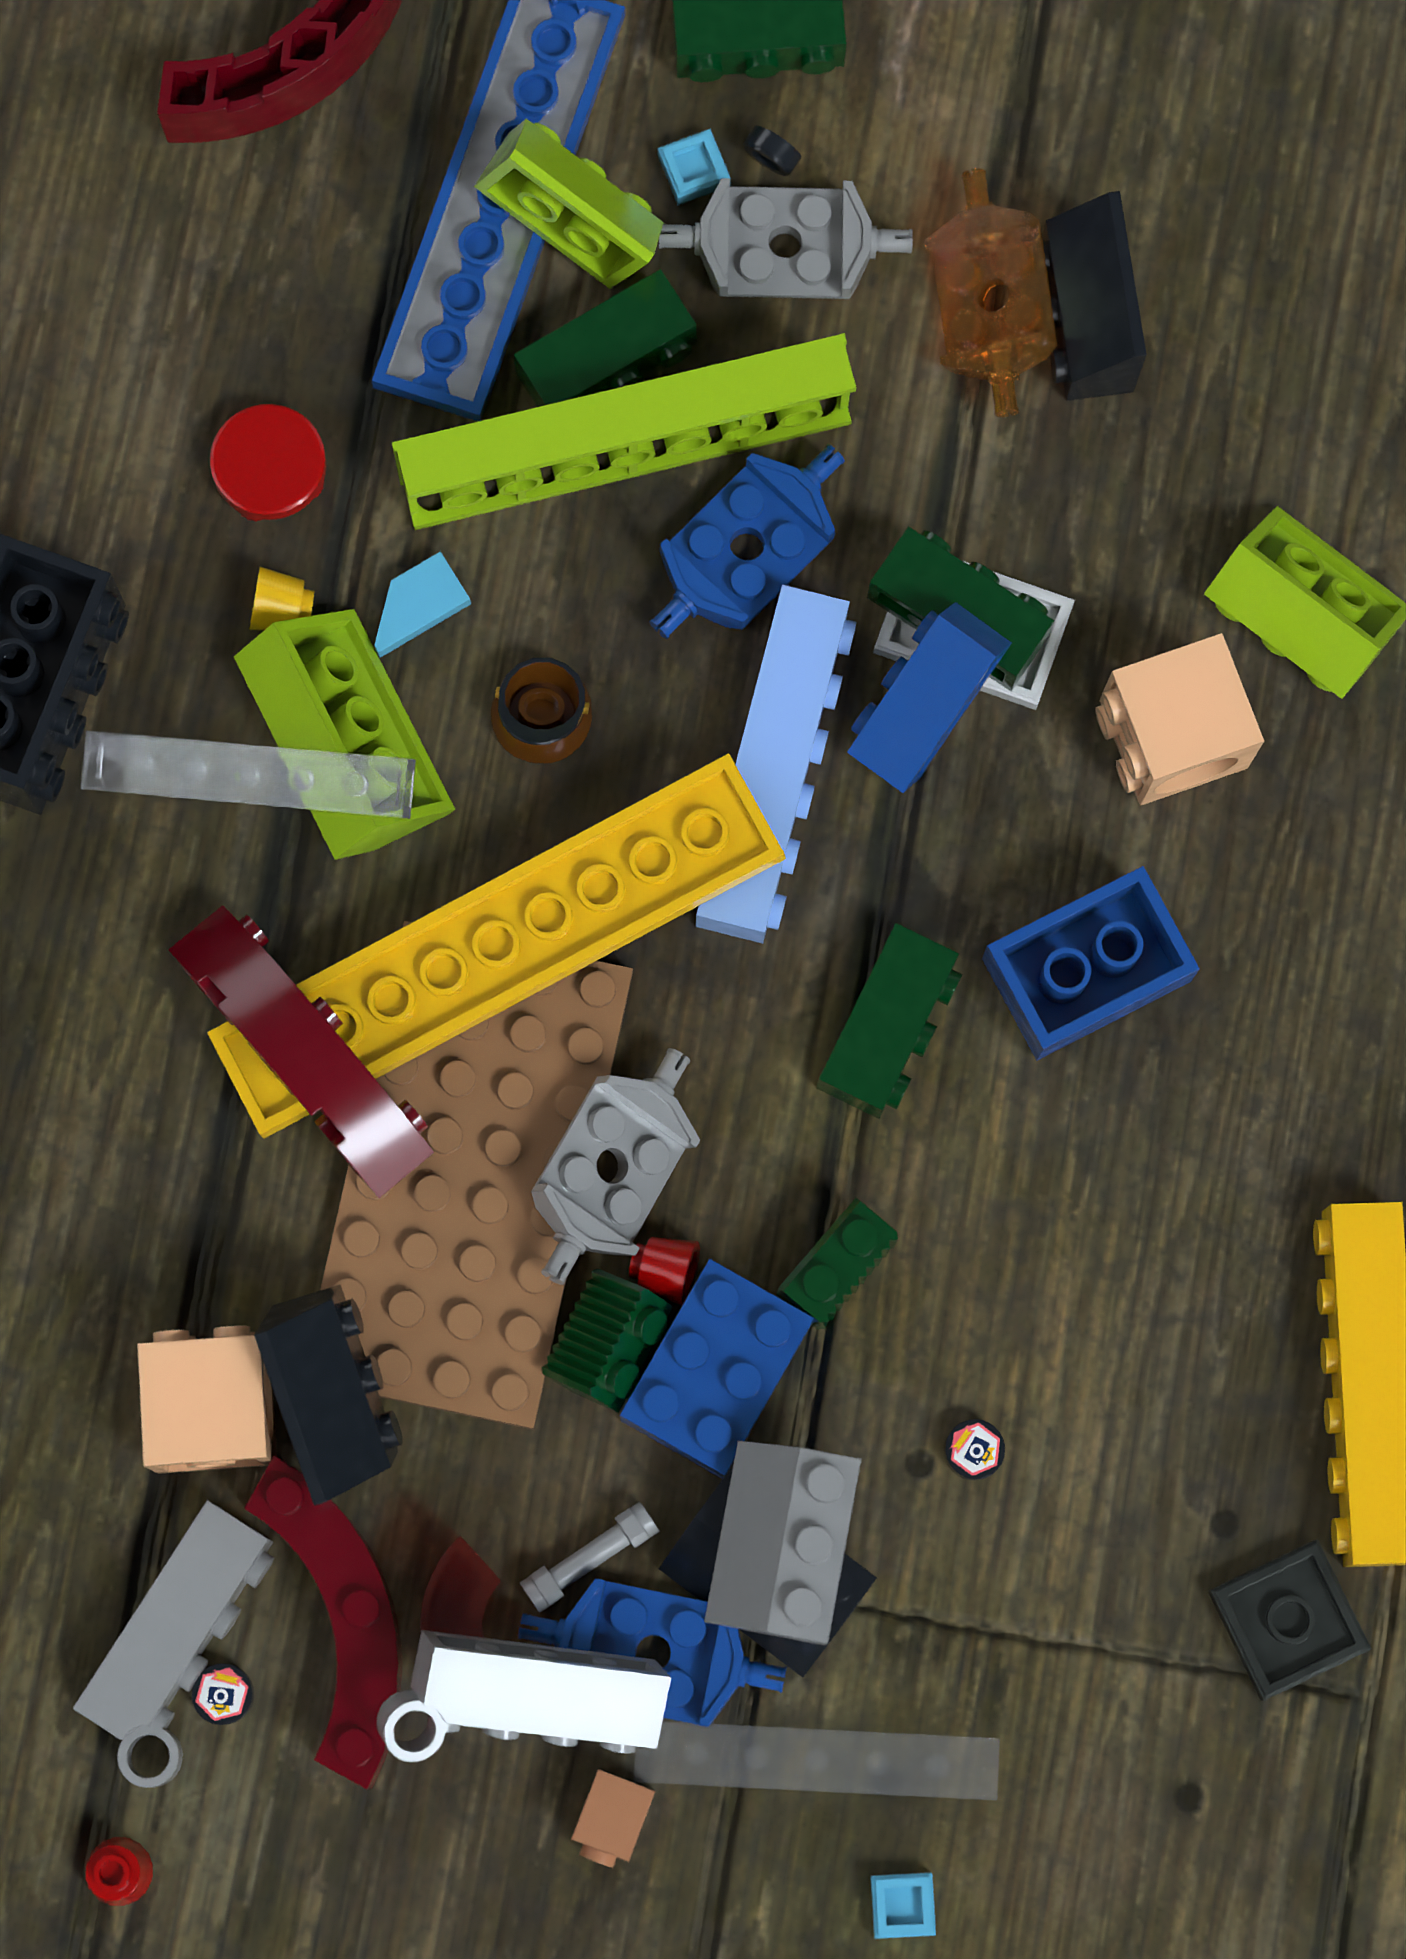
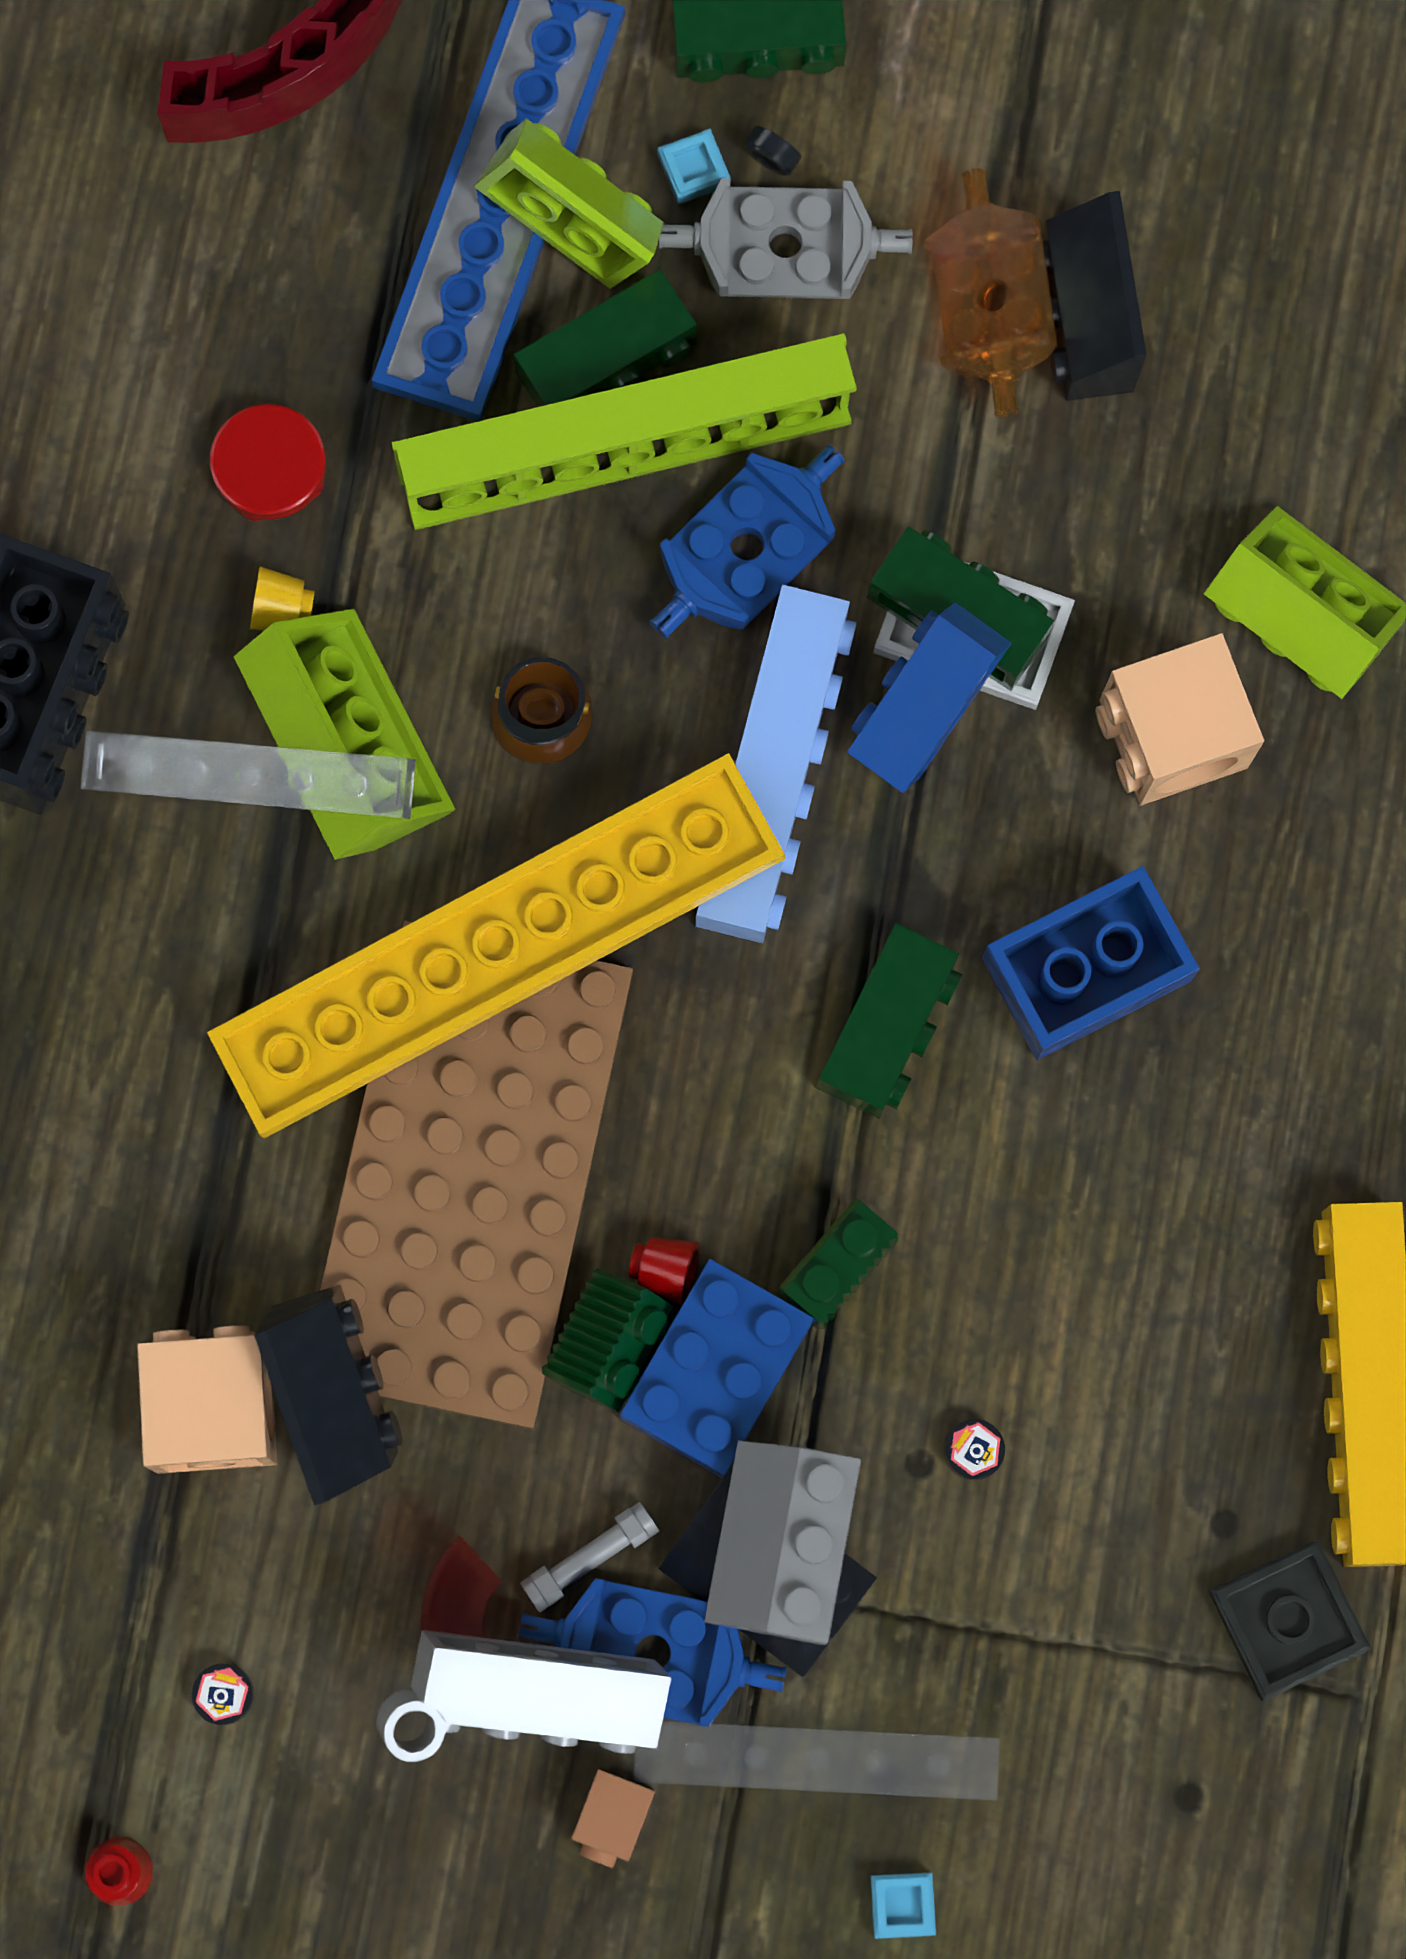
light grey hinge [73,1500,274,1788] -> none
dark red brick [168,905,434,1198] -> none
dark red brick [244,1456,403,1790] -> none
medium azure tile [374,551,471,658] -> none
light grey plate [531,1048,700,1285] -> none

